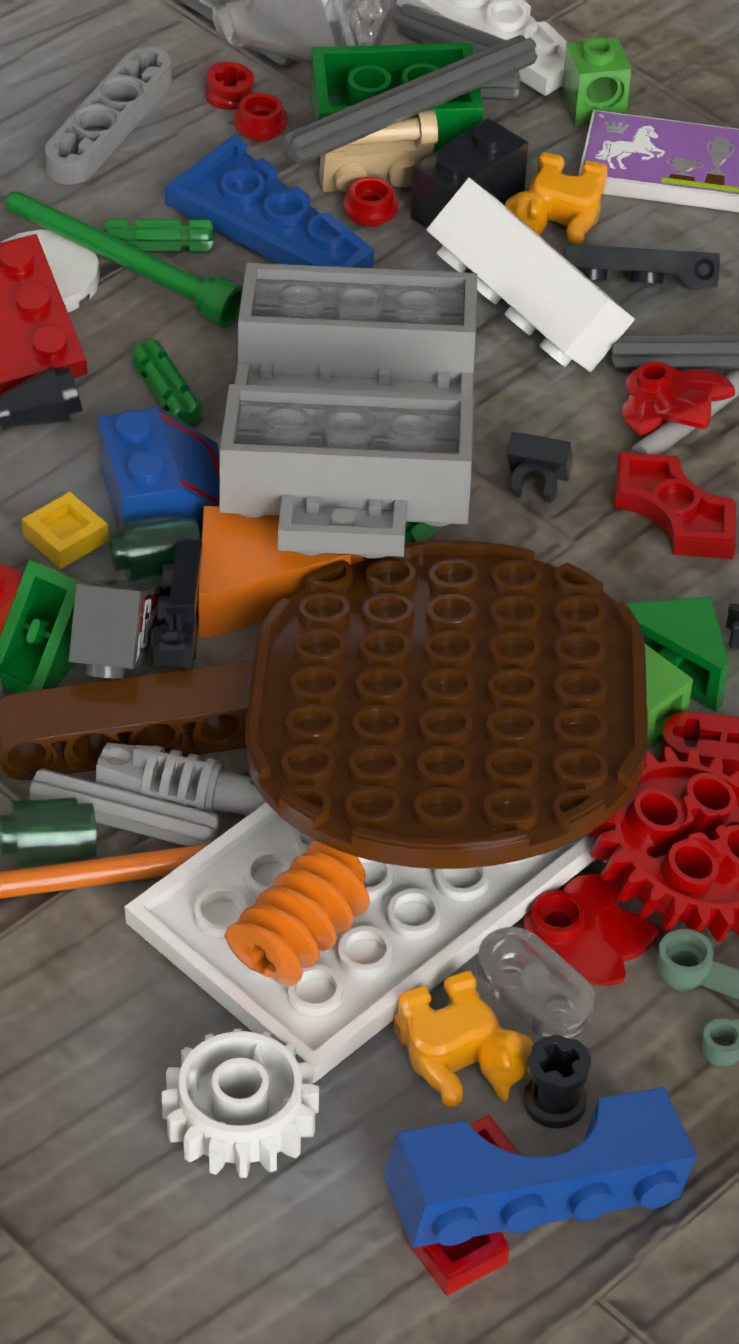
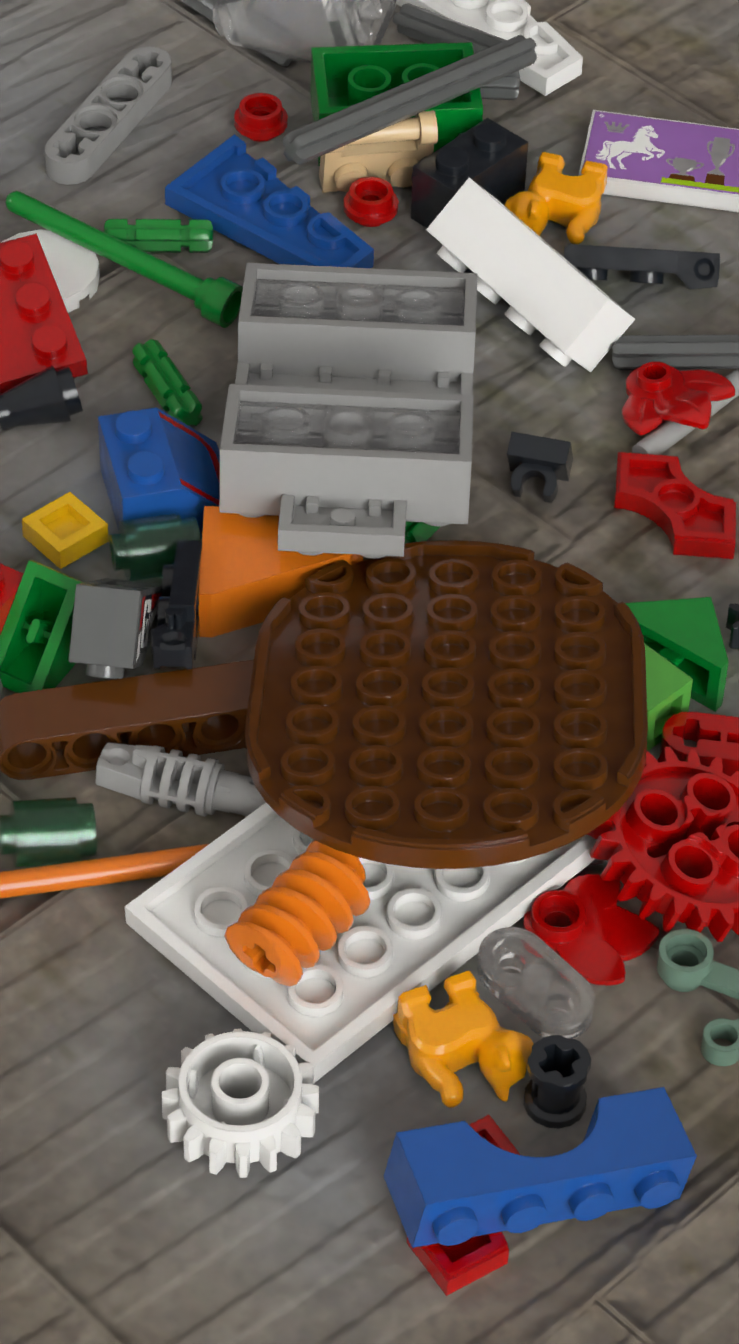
light grey axle [29,769,220,847] -> none
red bush [205,62,254,110] -> none
bright green brick [562,37,631,126] -> none

